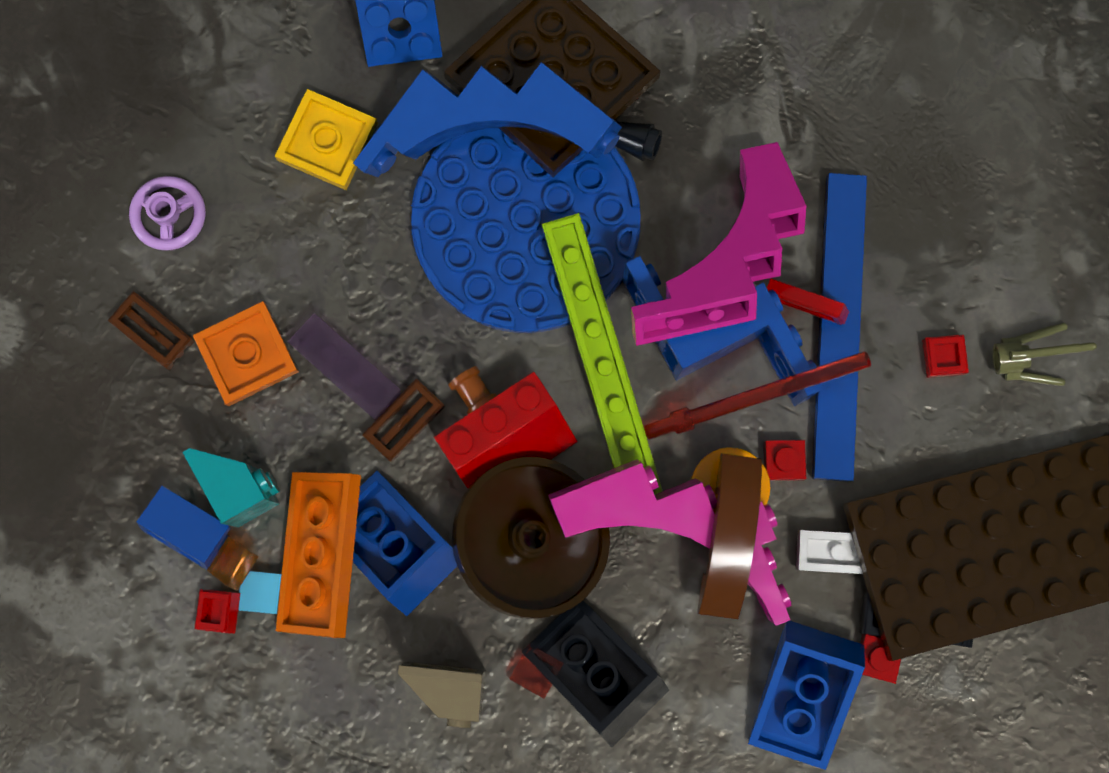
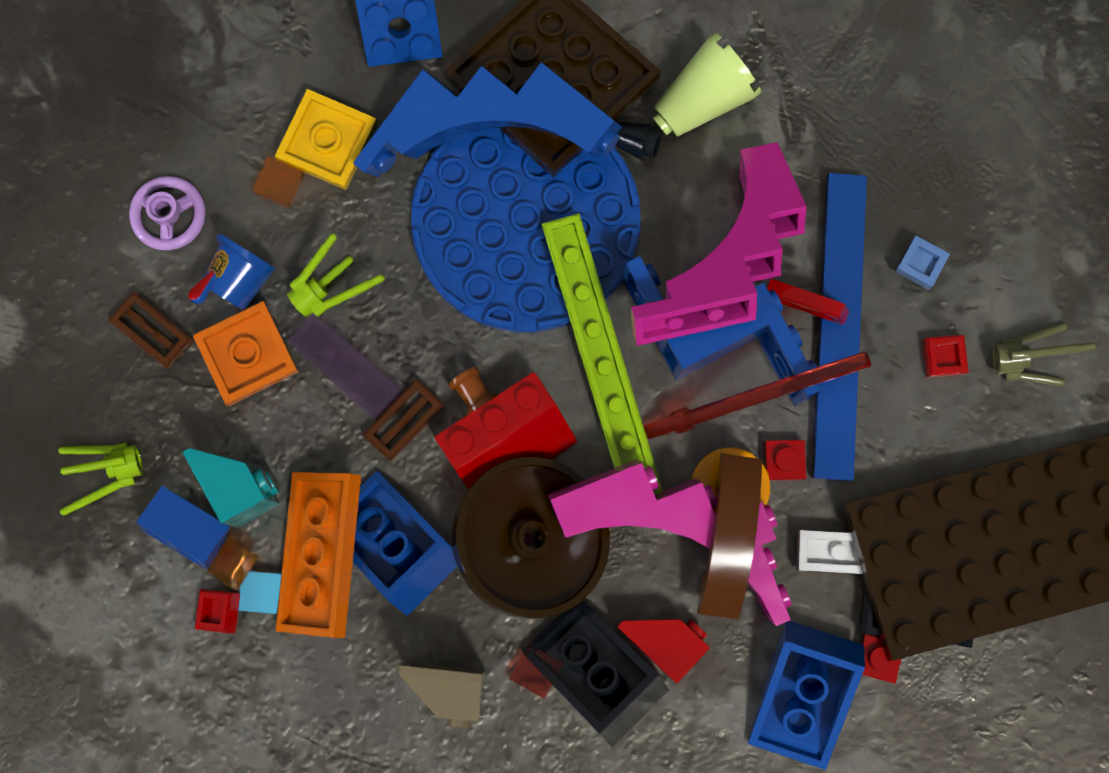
none -> lime plant [58,442,143,516]
none -> blue hat [188,233,276,310]
none -> clear orange tile [252,157,305,209]
none -> lime plant [287,233,385,317]
none -> red slope [616,619,710,684]
none -> yellowish green cone [653,32,762,137]
none -> medium blue plate [894,236,950,290]

